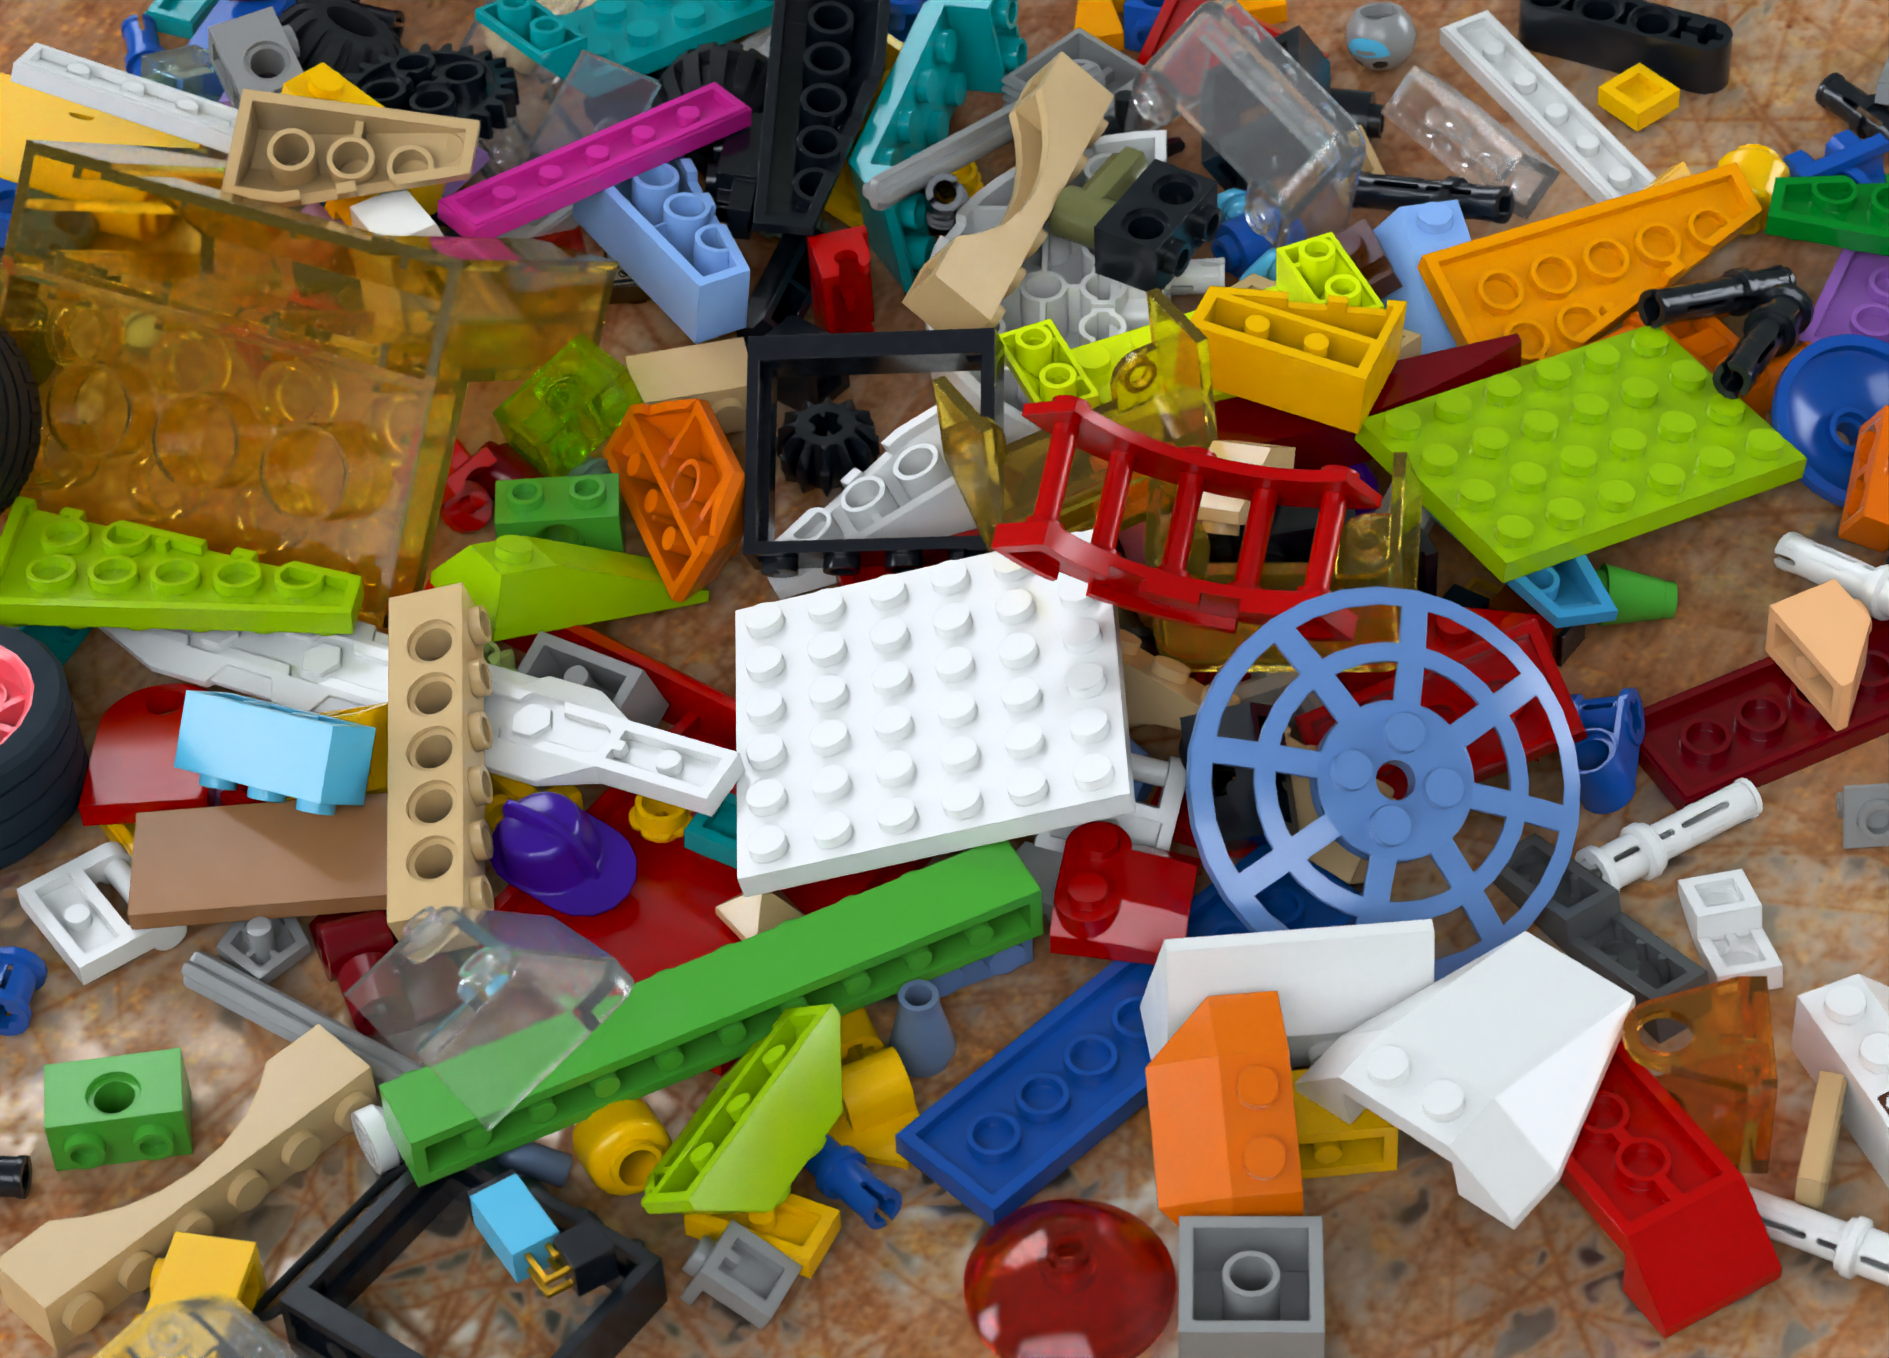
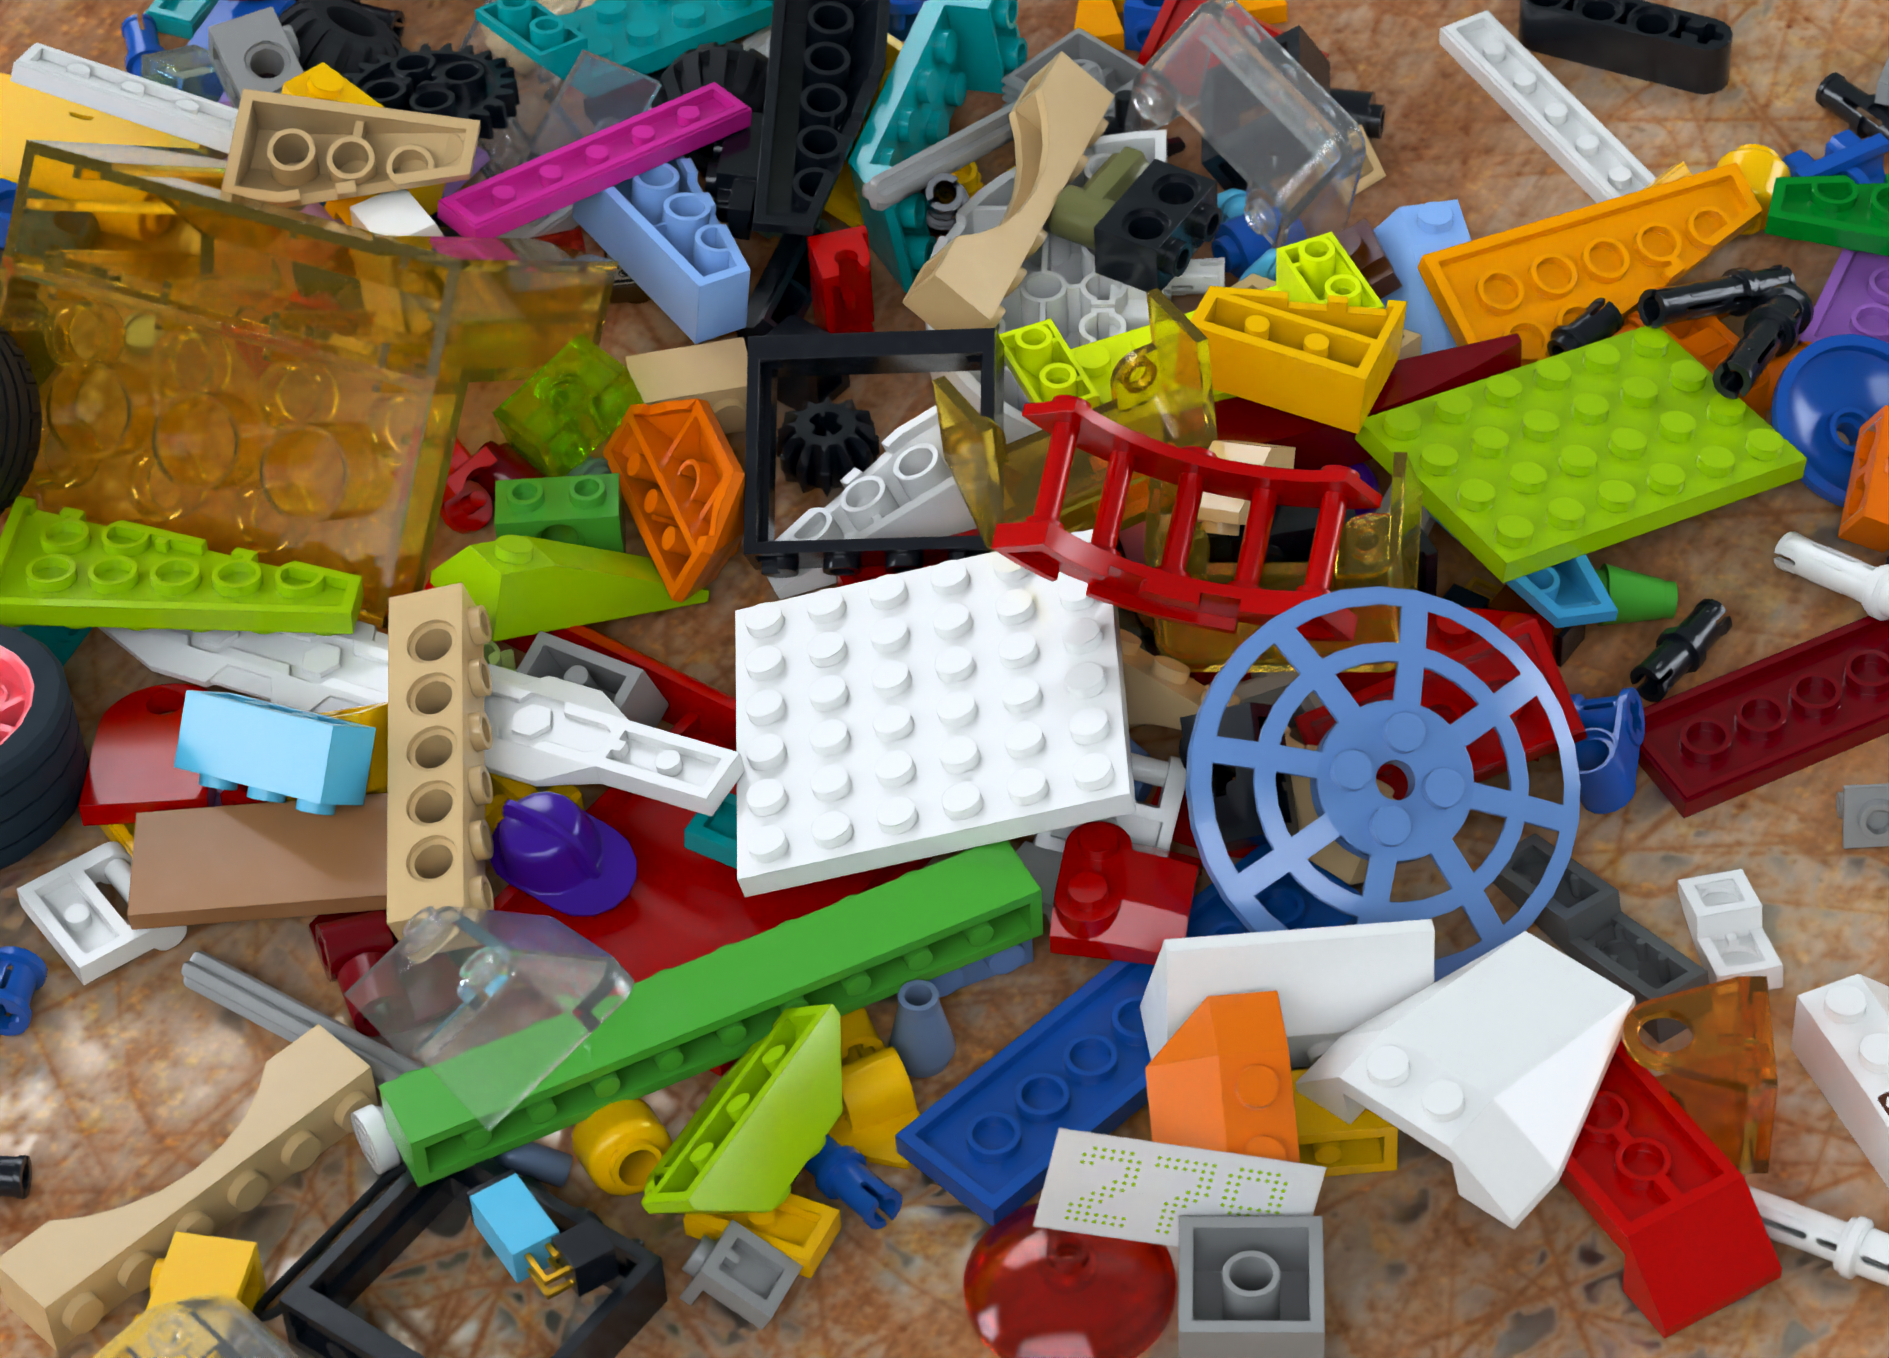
bright green brick [44,1048,193,1171] -> none
light grey piece [216,916,311,984] -> none
yellow plate [629,794,693,843] -> none
tan slope [715,890,805,940] -> none
light grey piece [1344,2,1417,72] -> none
black pin [1344,170,1515,224] -> none
clear brick [1381,65,1561,220] -> none
white pin [1575,777,1763,892] -> none
yellow plate [1597,62,1680,132] -> none
light nougat slope [1765,579,1872,732] -> none
tan tile [1794,1070,1847,1213] -> none
none -> white sticker [1033,1128,1327,1247]
none -> black pin [1547,298,1624,357]
none -> black pin [1630,599,1732,702]

